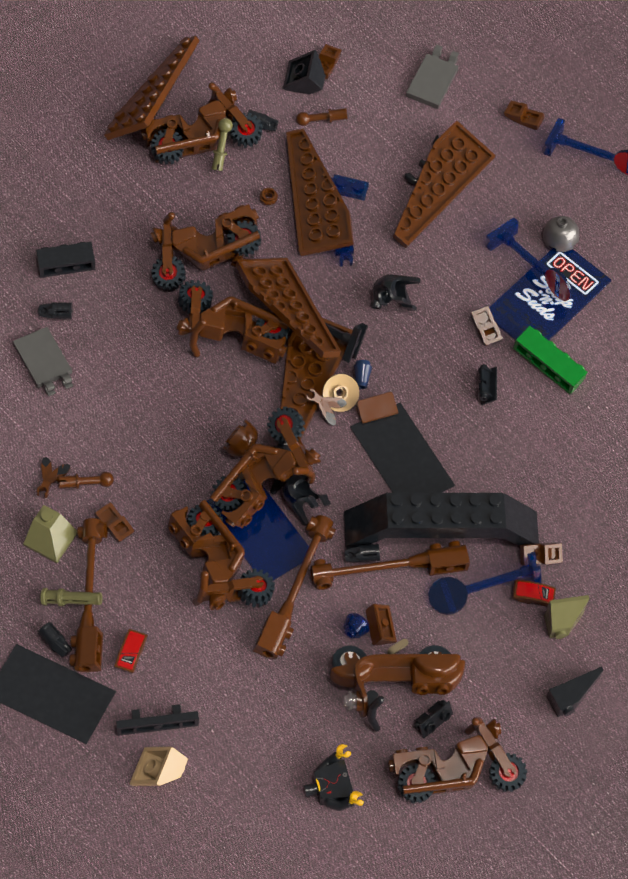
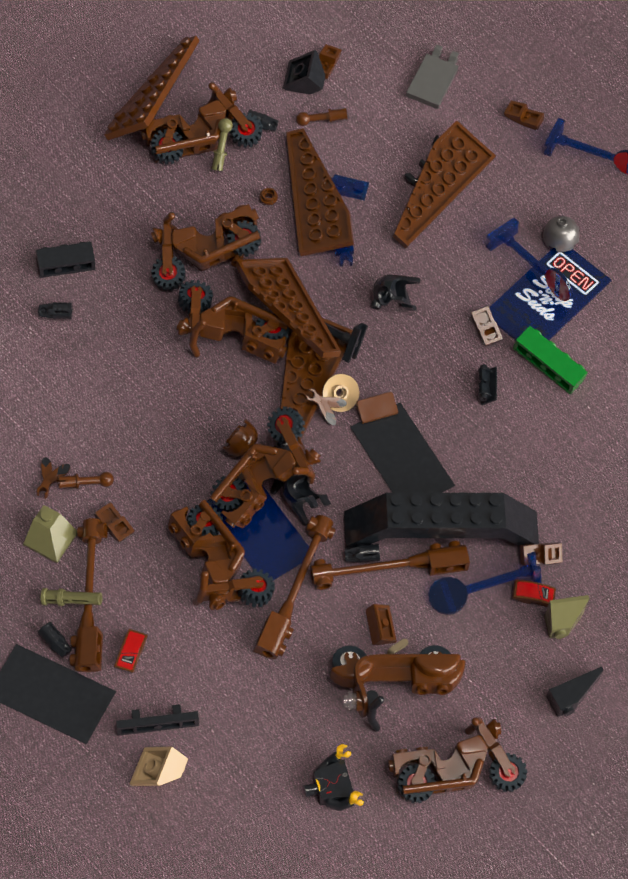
dark grey tile [13,327,73,396] -> none
clear blue cone [344,613,370,639] -> none
dark blue cone [353,360,372,389] -> none
black hinge [413,700,453,739] -> none

